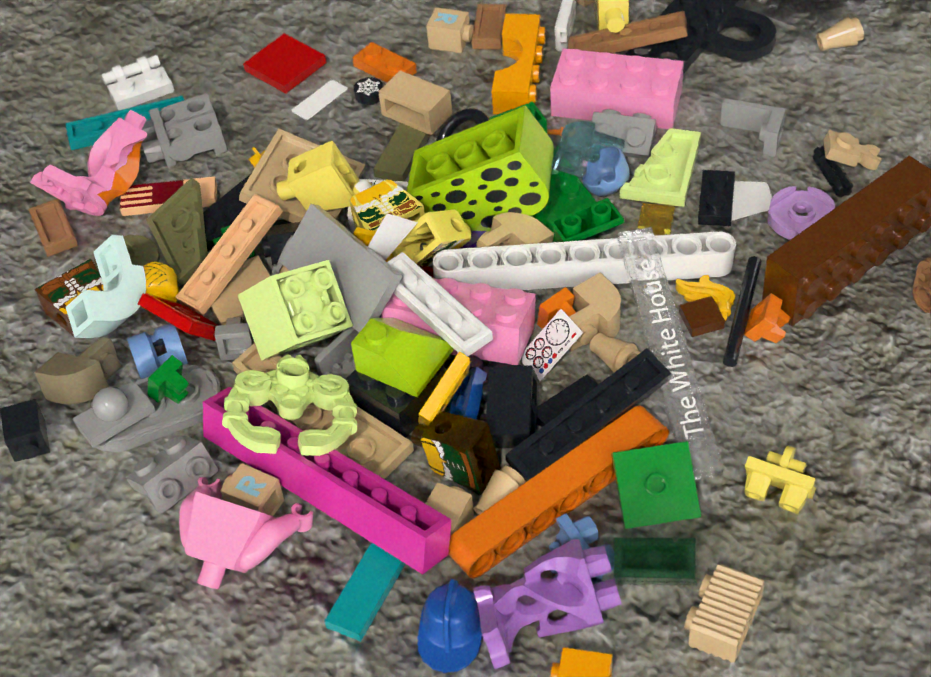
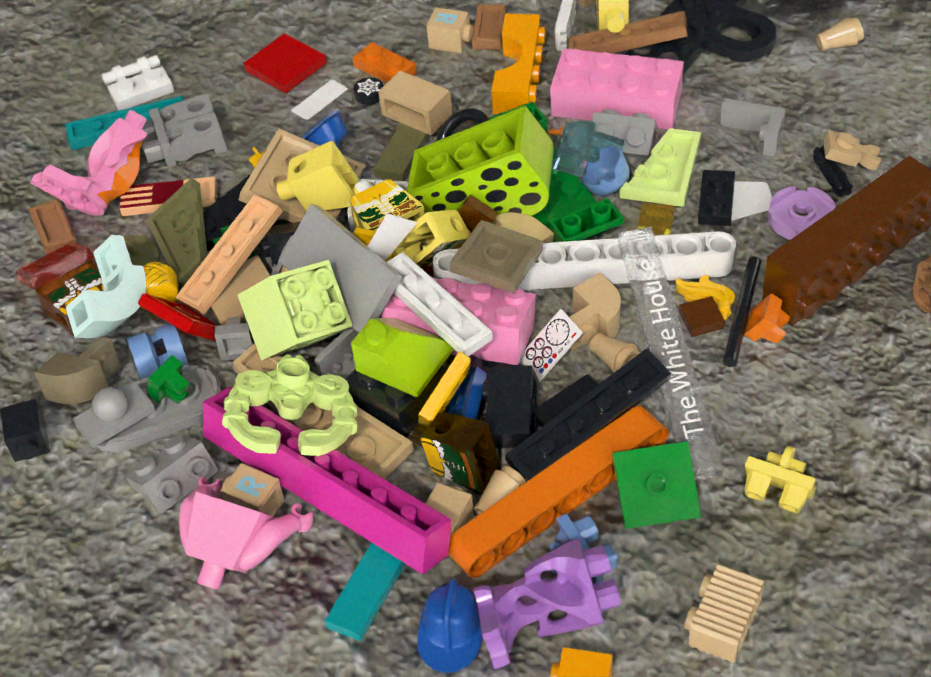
orange tile [537,287,576,330] -> none
clear green brick [614,537,698,586] -> none
none -> clear red tile [15,242,94,290]
none -> blue piece [301,109,348,151]
none -> dark tan plate [450,220,543,294]
none -> reddish brown tile [456,195,498,232]

